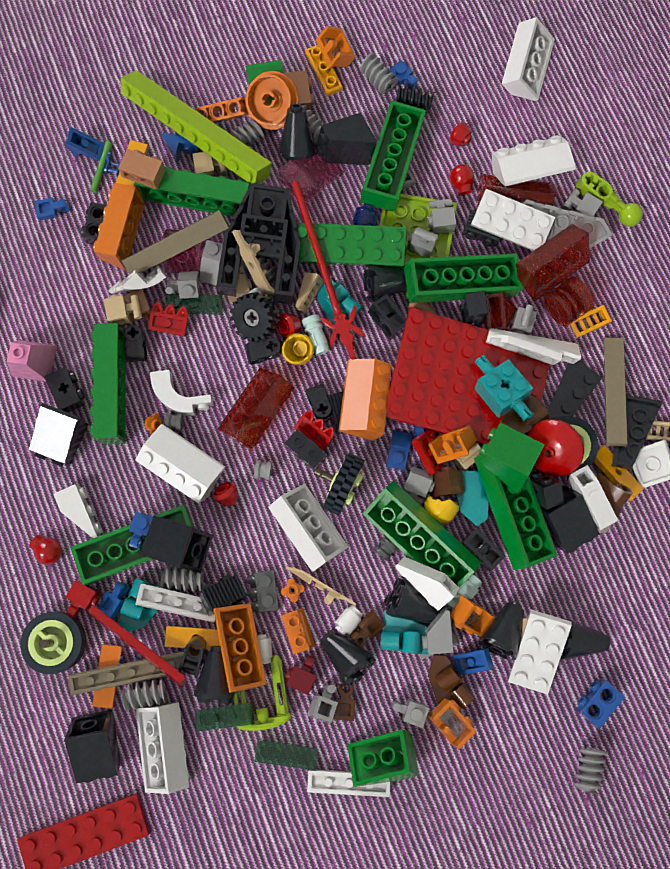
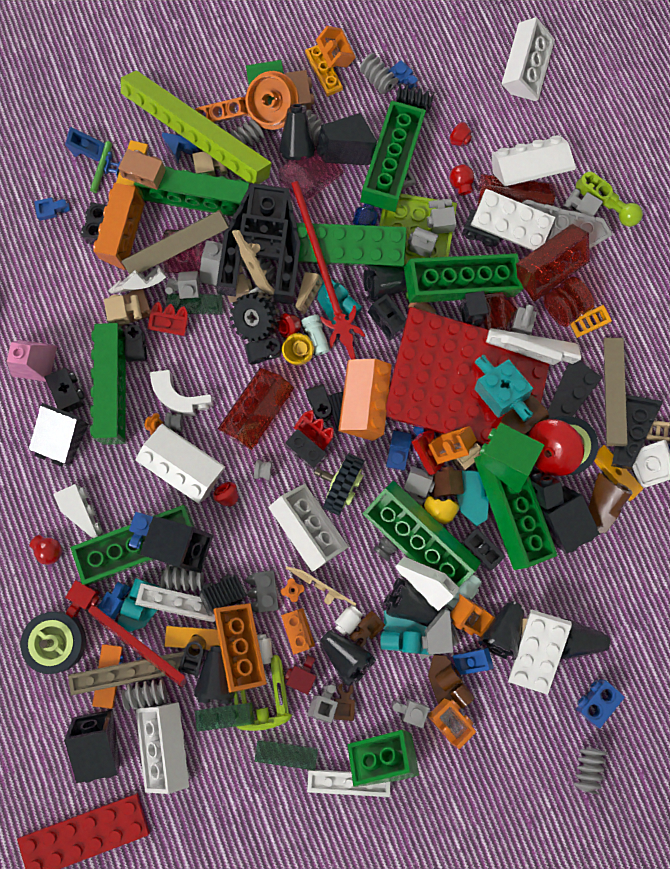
white slope [567,465,618,531] -> none

